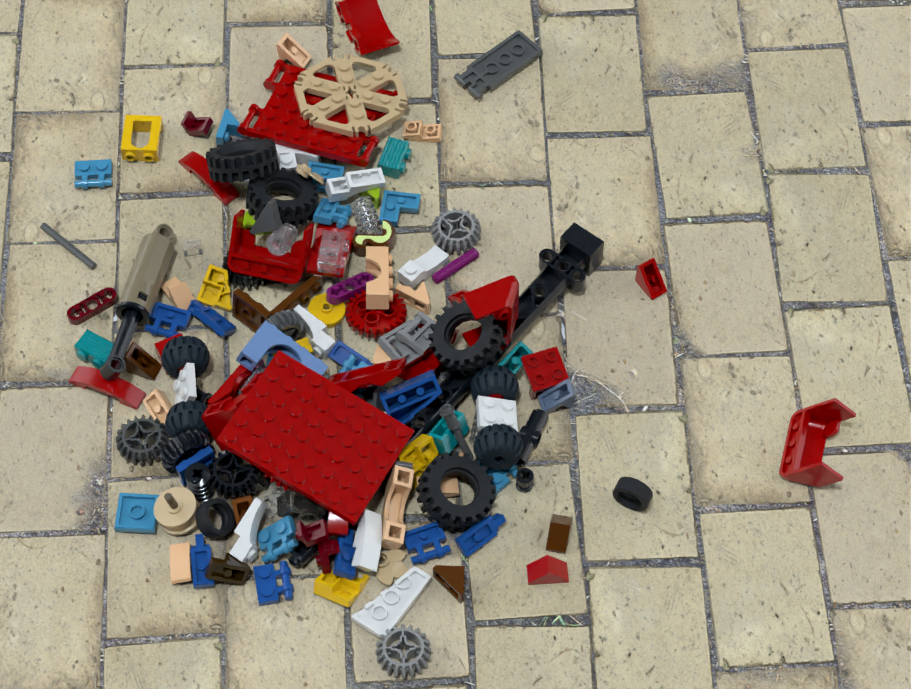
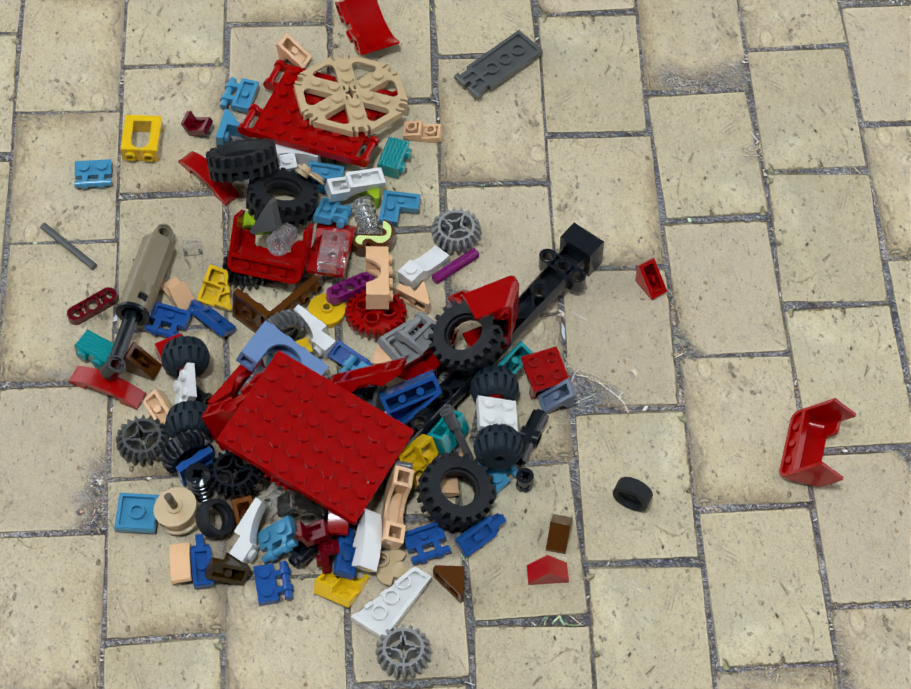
none -> dark azure plate [220,77,259,113]

